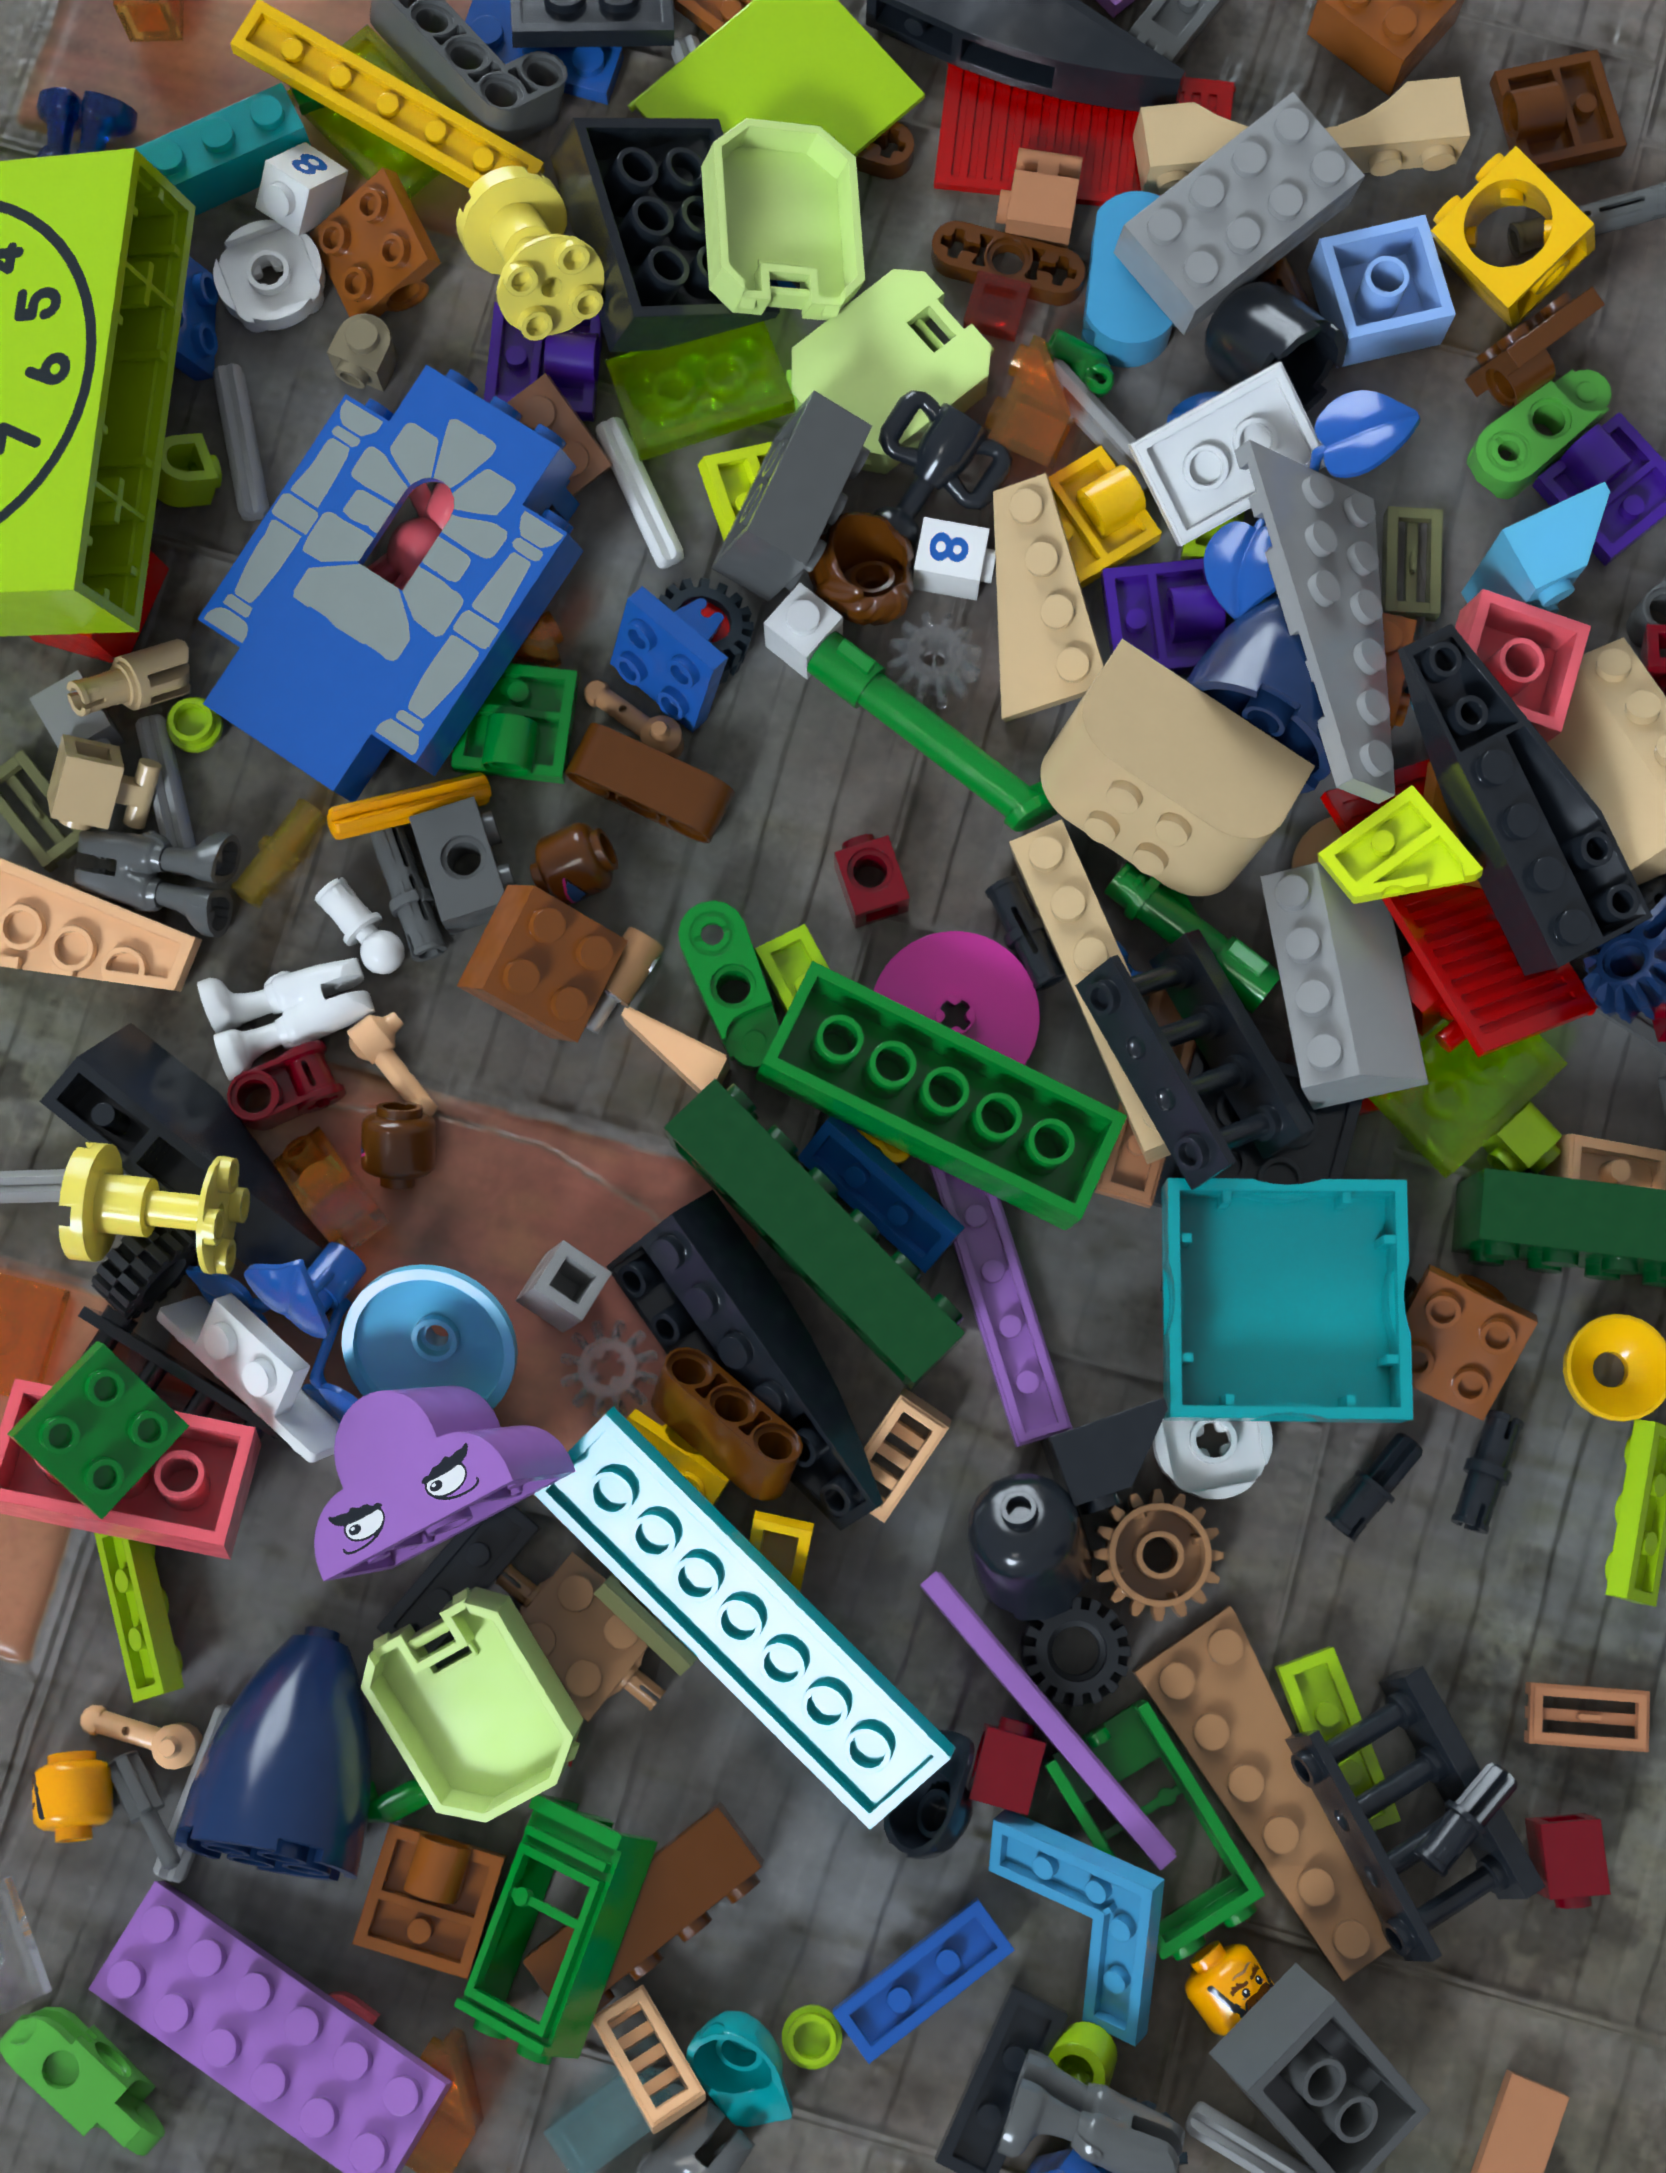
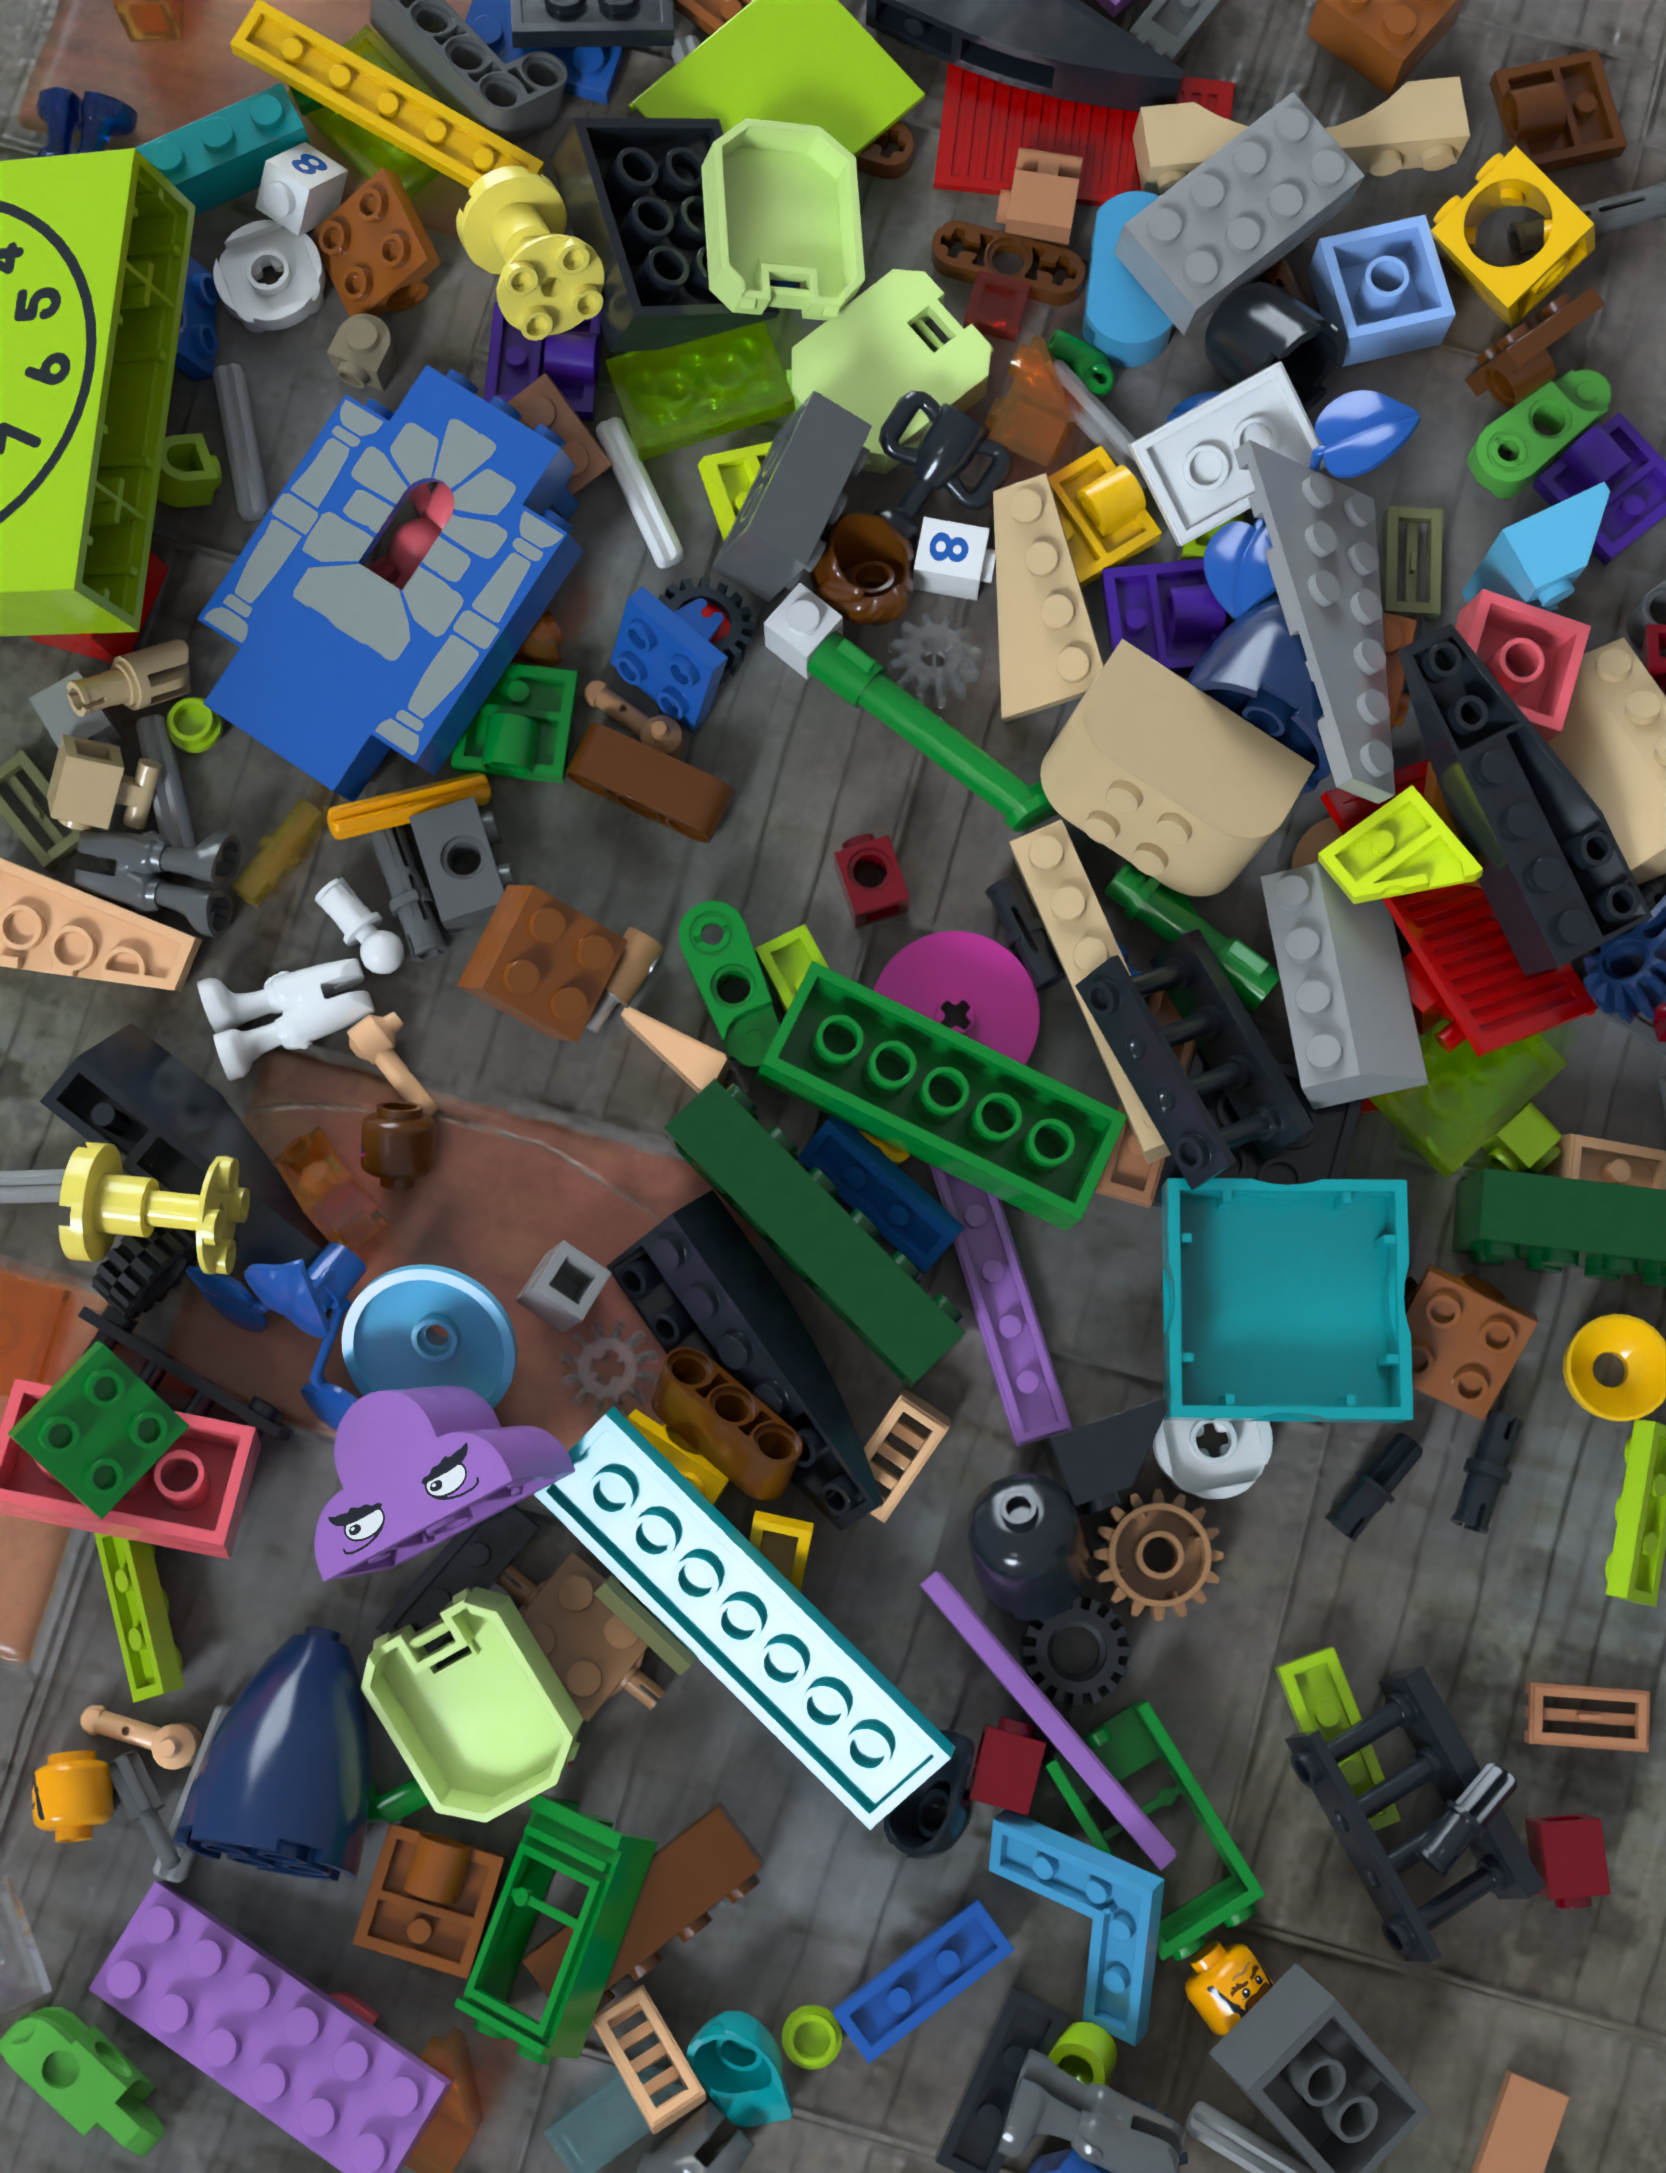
white bracket [156,1294,339,1463] -> none
dark red piece [227,1040,346,1131] -> none
reddish brown head [530,822,618,905] -> none
medium nougat wing [1132,1605,1391,1982] -> none

